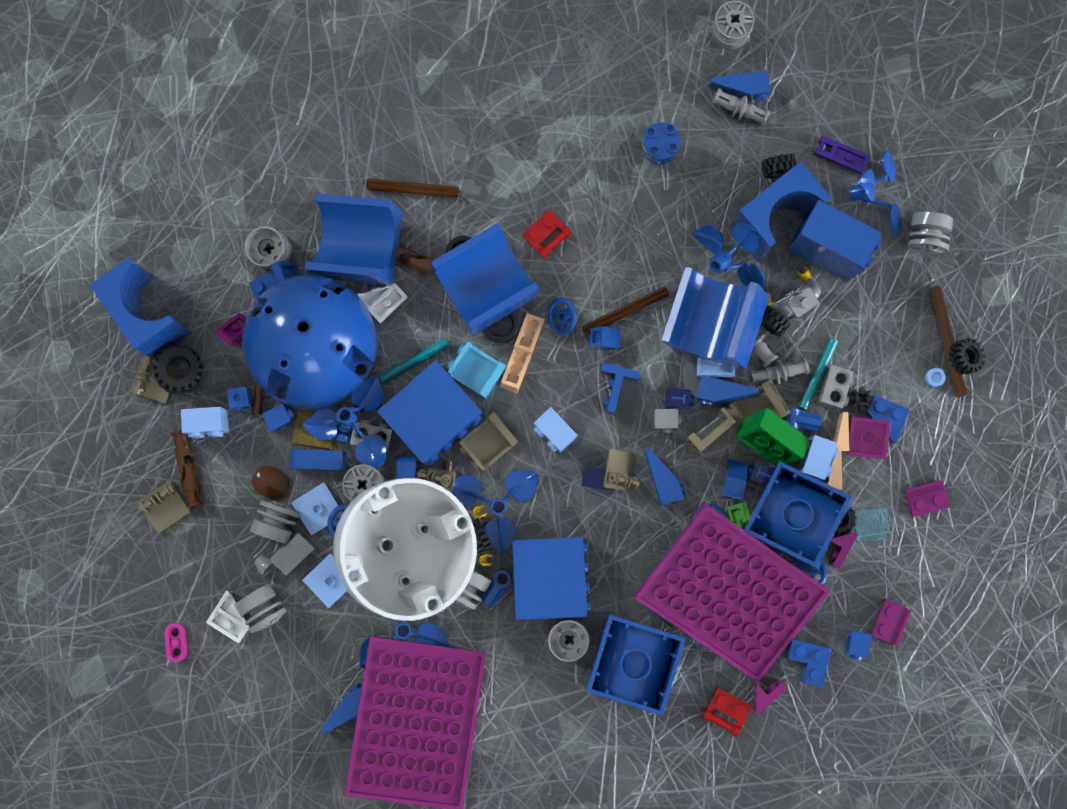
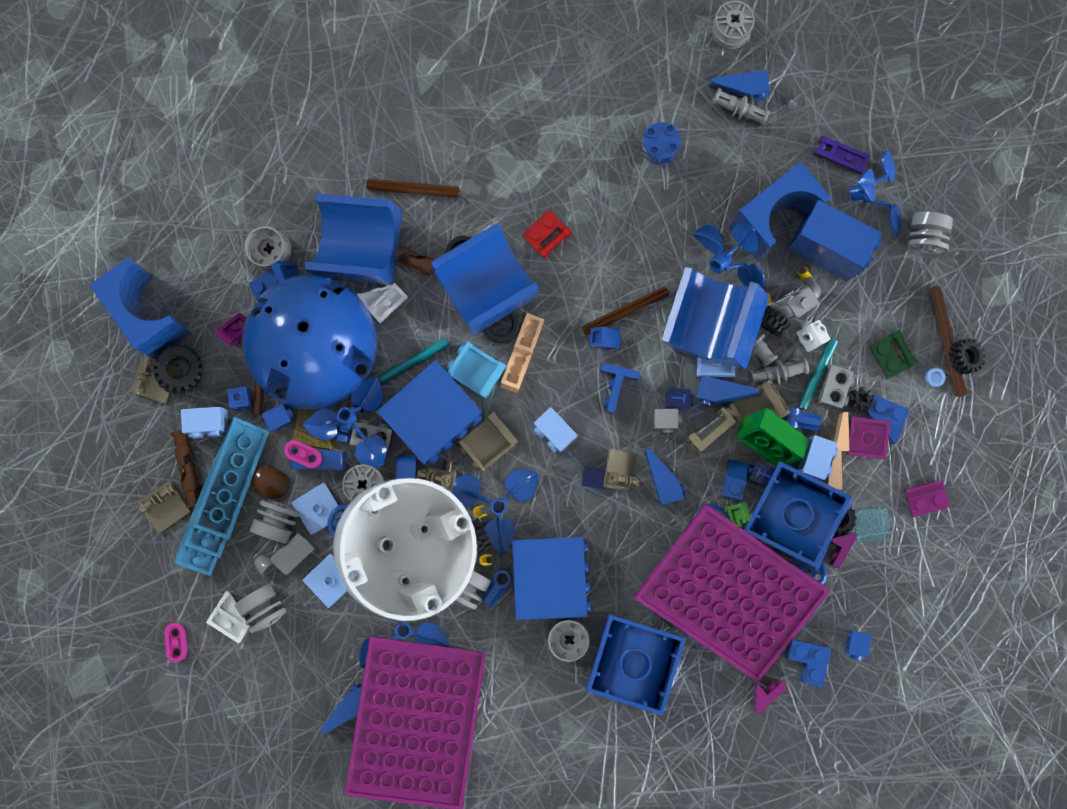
blue piece [548,297,577,335] -> none
red plate [701,687,752,737] -> none
black tyre [761,153,797,179] -> none
magenta plate [870,599,912,646] -> none
none -> dark azure slope [173,417,269,576]
none -> dark pink plate [284,440,322,468]
none -> white brick [796,320,831,352]
none -> dark green plate [868,330,918,379]

